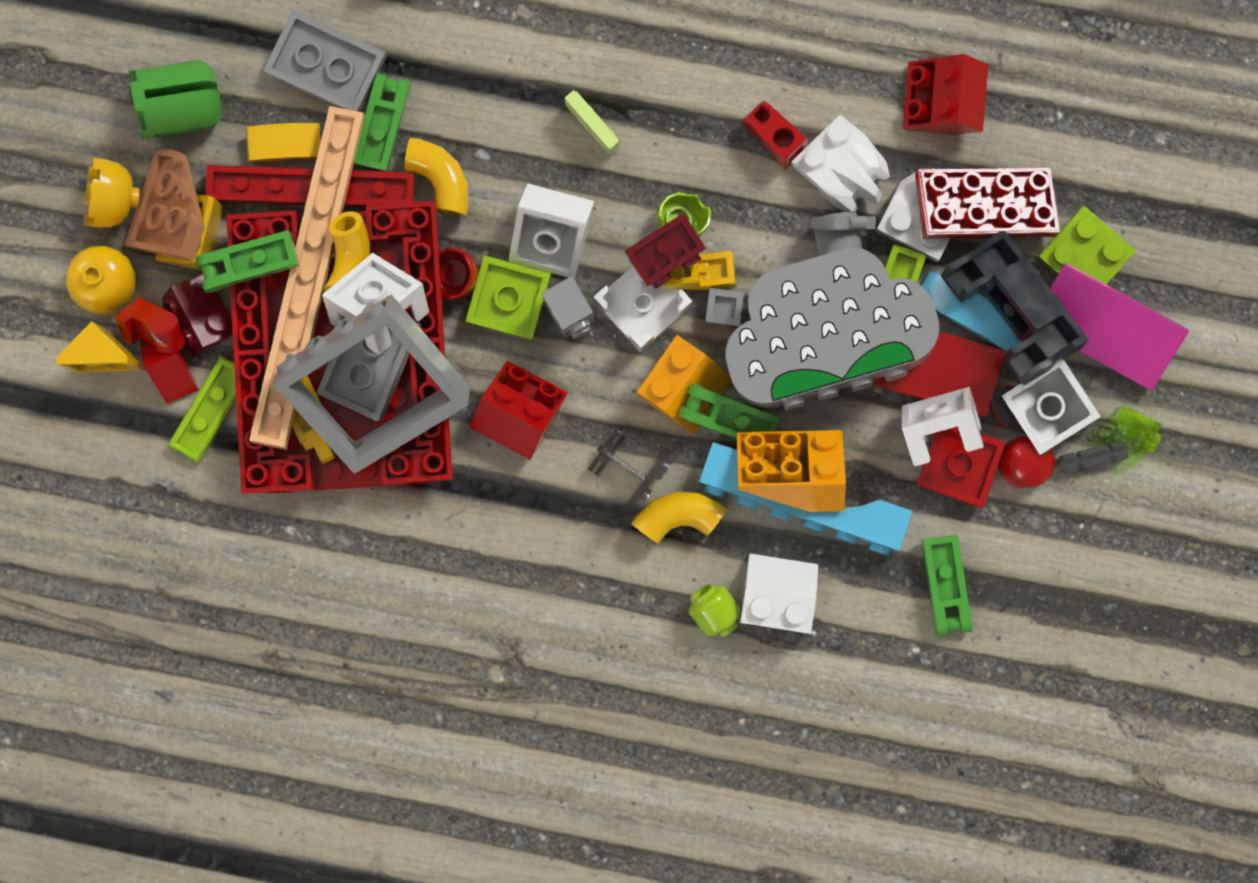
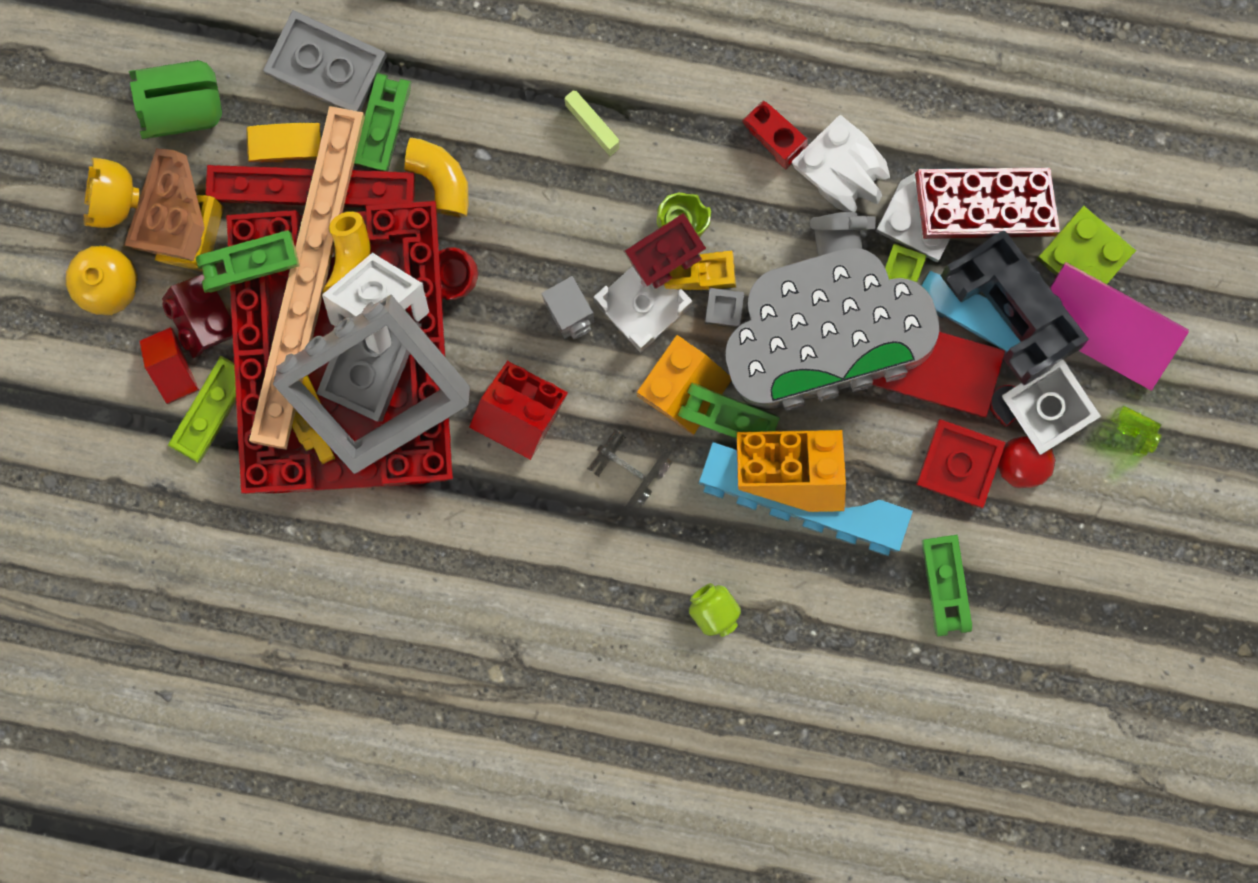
yellow slope [56,321,144,372] -> none
red leg [114,297,185,354] -> none
lime plate [465,255,551,341] -> none
white slope [508,184,594,279] -> none
yellow cylinder [630,491,728,544] -> none
white slope [739,554,818,634] -> none
red slope [902,54,989,135] -> none
white panel [902,387,983,467] -> none
dark grey axle [1059,441,1129,474] -> none

